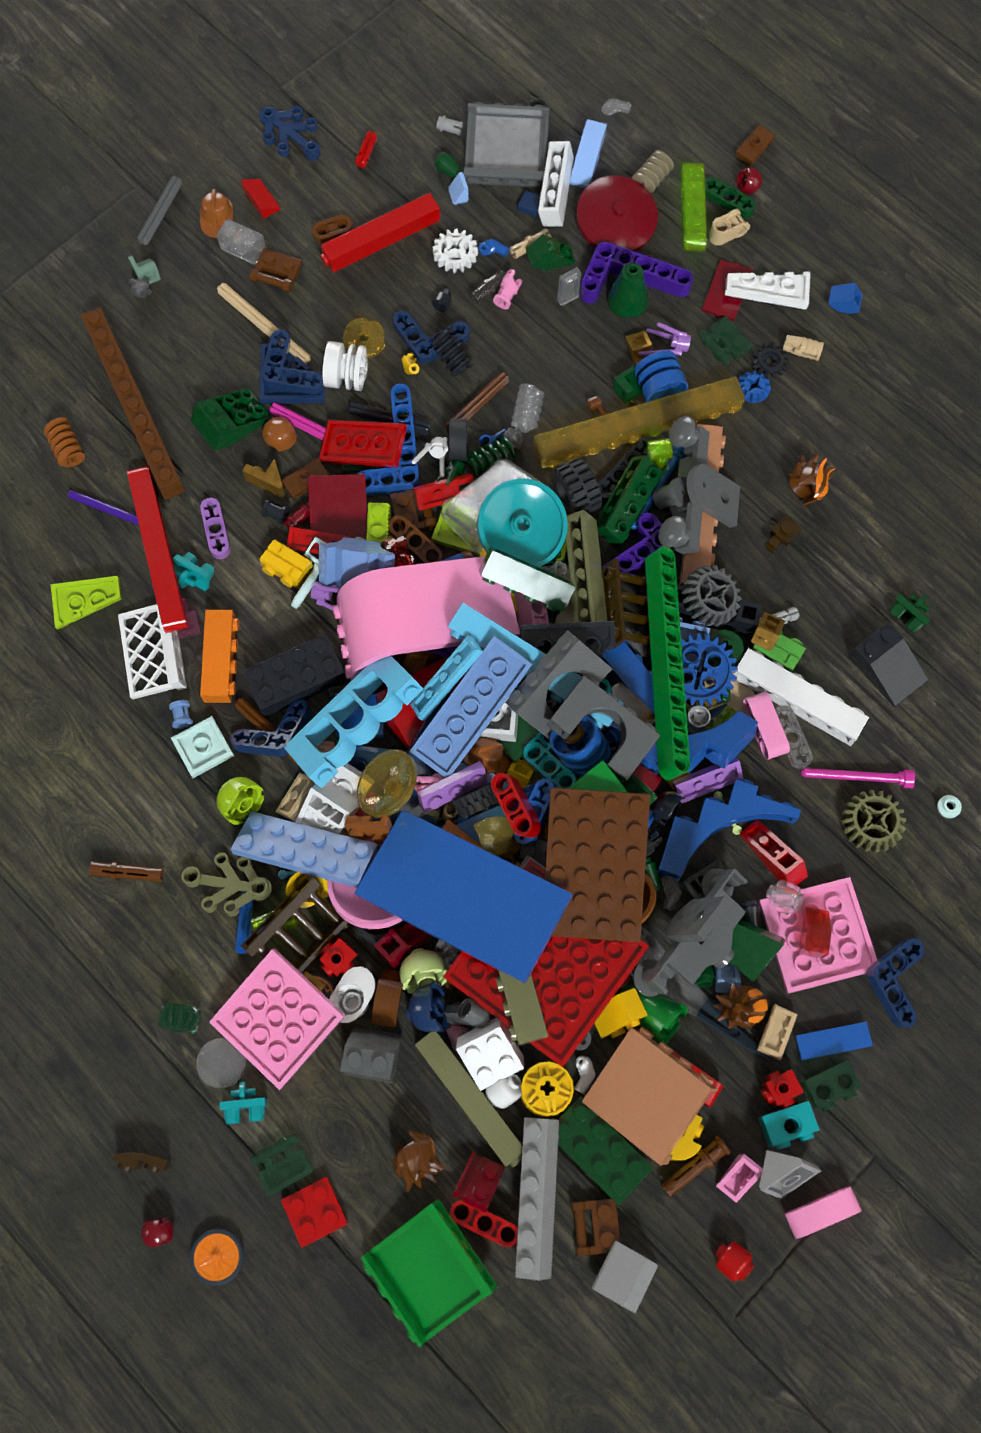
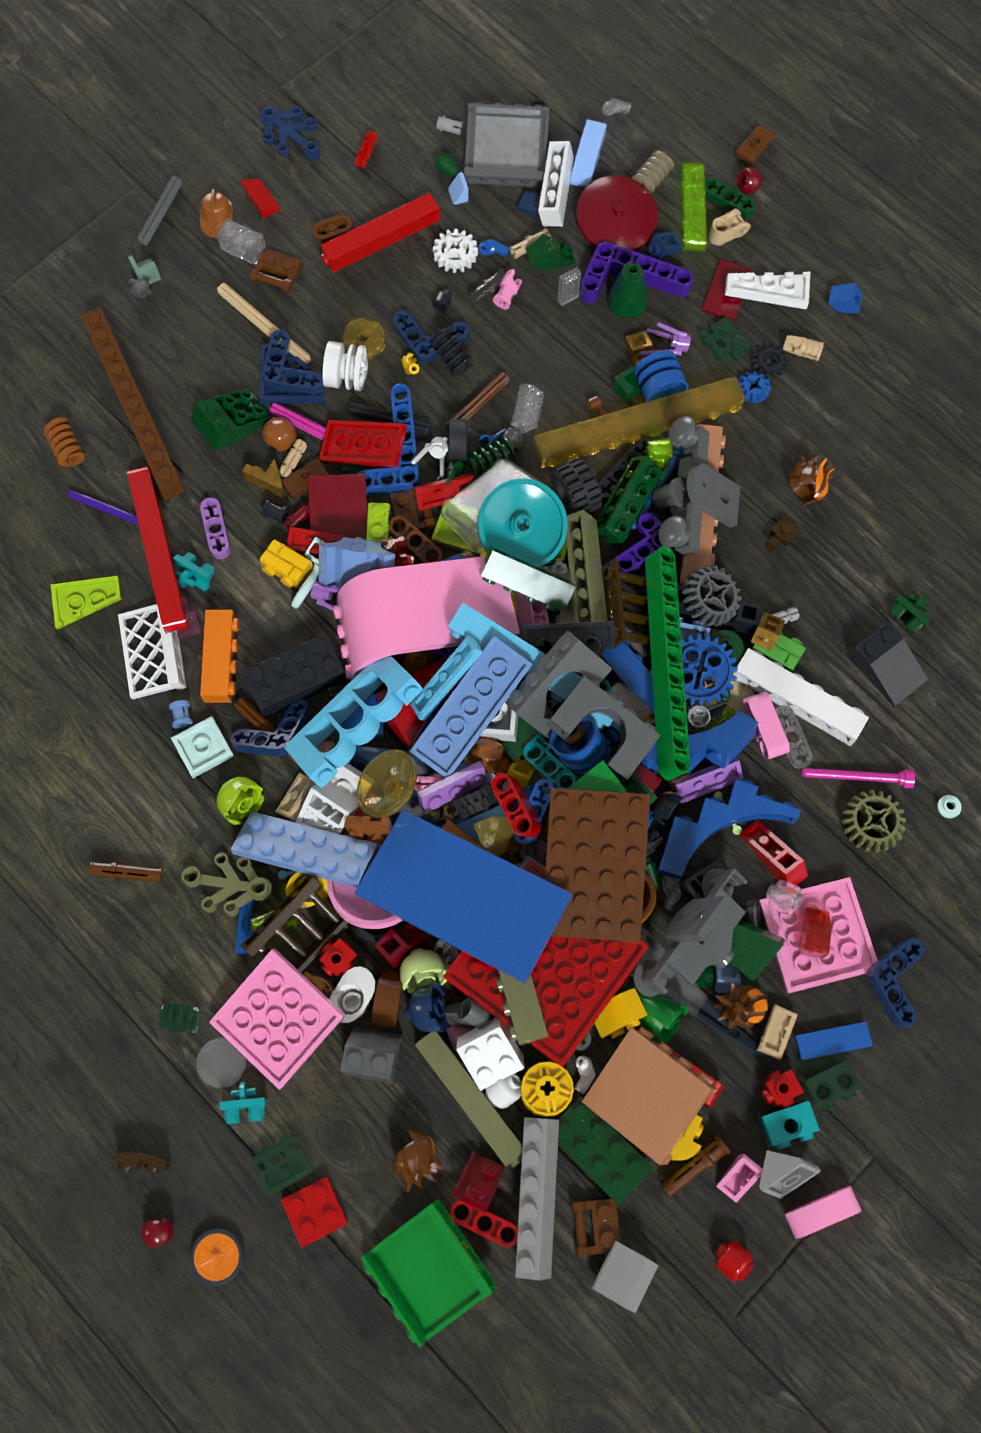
none -> tan axle [278,439,307,478]
none -> dark blue bracket [646,231,683,261]

